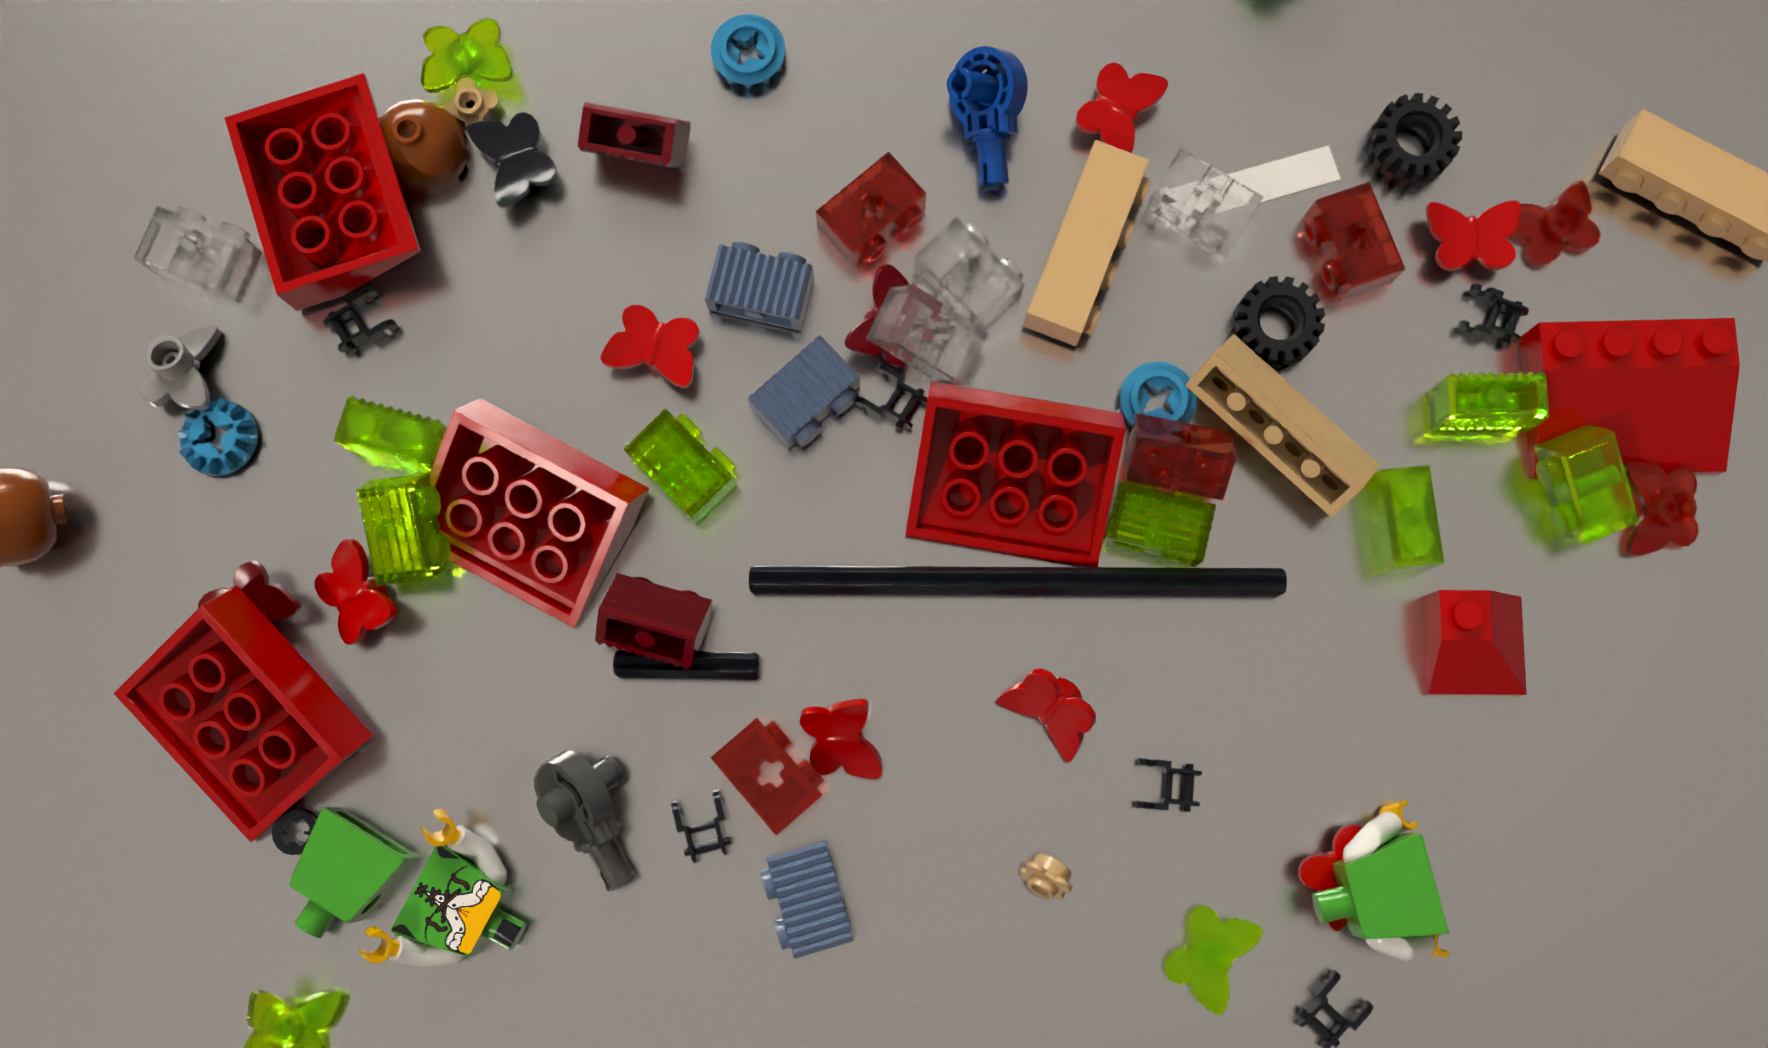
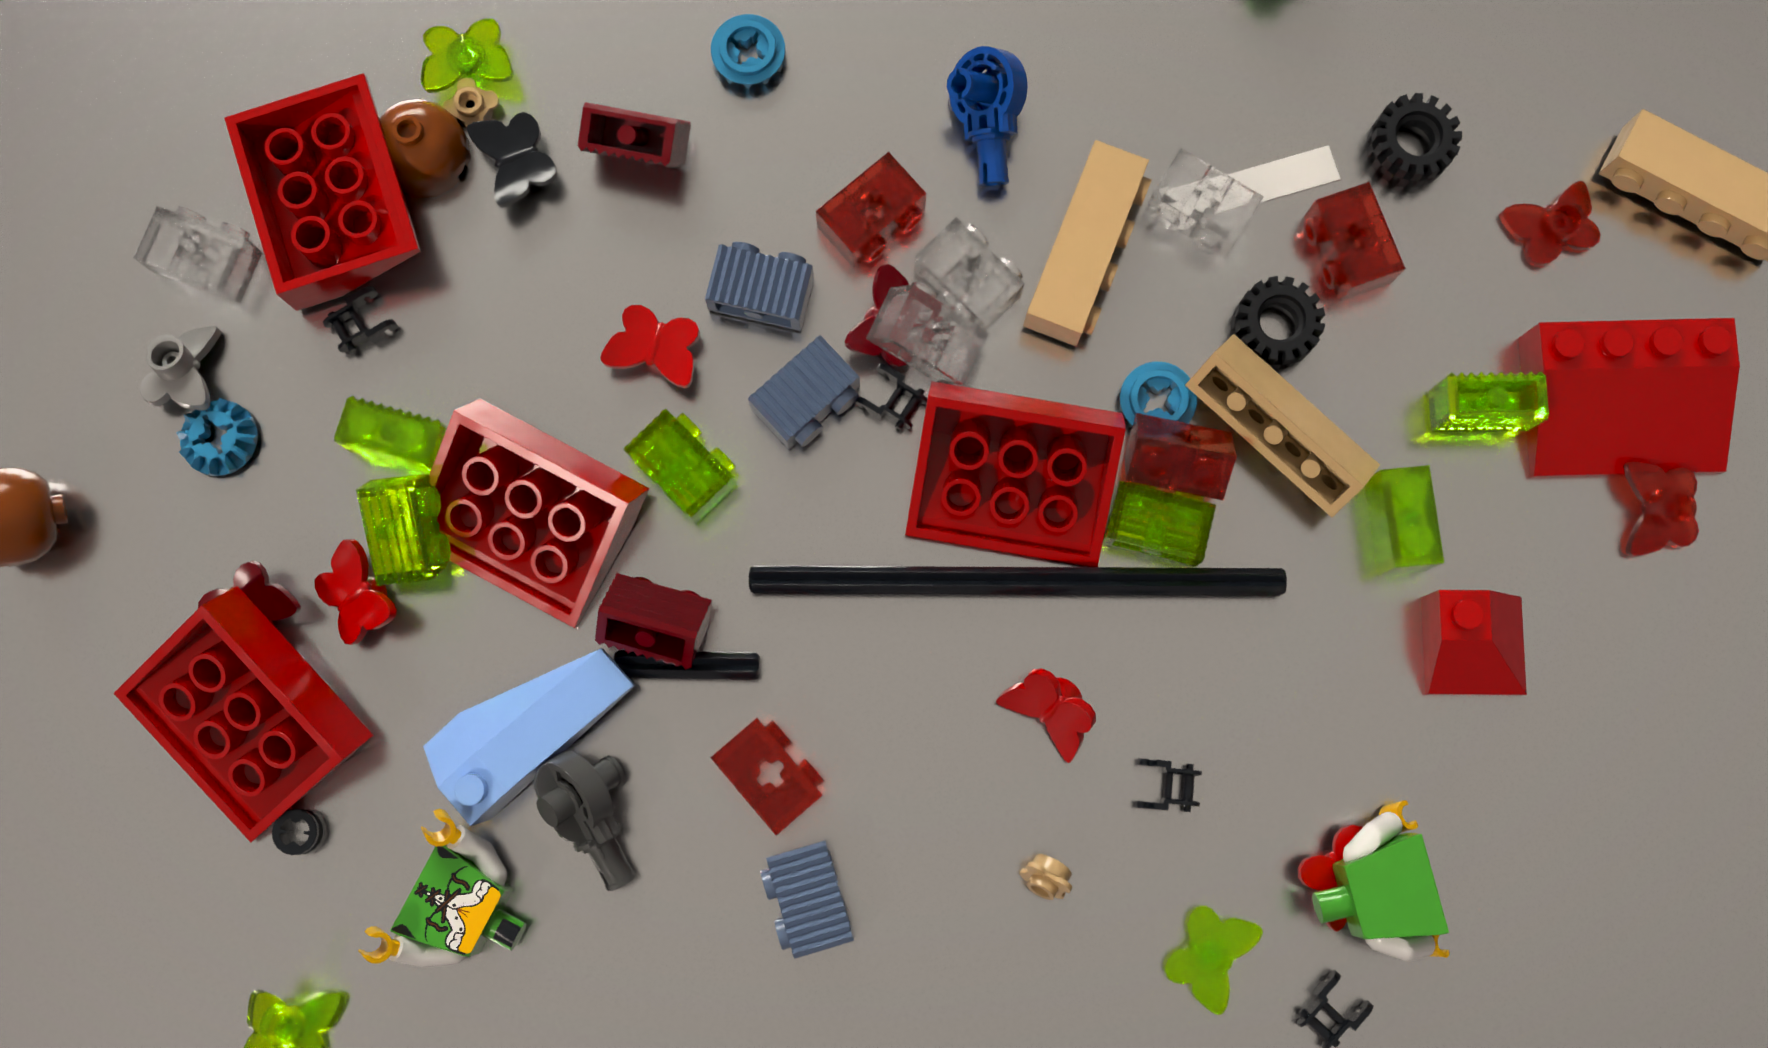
bright green torso [289,807,418,938] -> none
black piece [671,789,732,863] -> none
red animal [800,699,883,779] -> none
red animal [1075,62,1168,153] -> none
red animal [1426,200,1521,272] -> none
black piece [1457,284,1529,345] -> none
clear neon green brick [1534,425,1639,544] -> none
none -> light blue wedge [423,648,636,826]

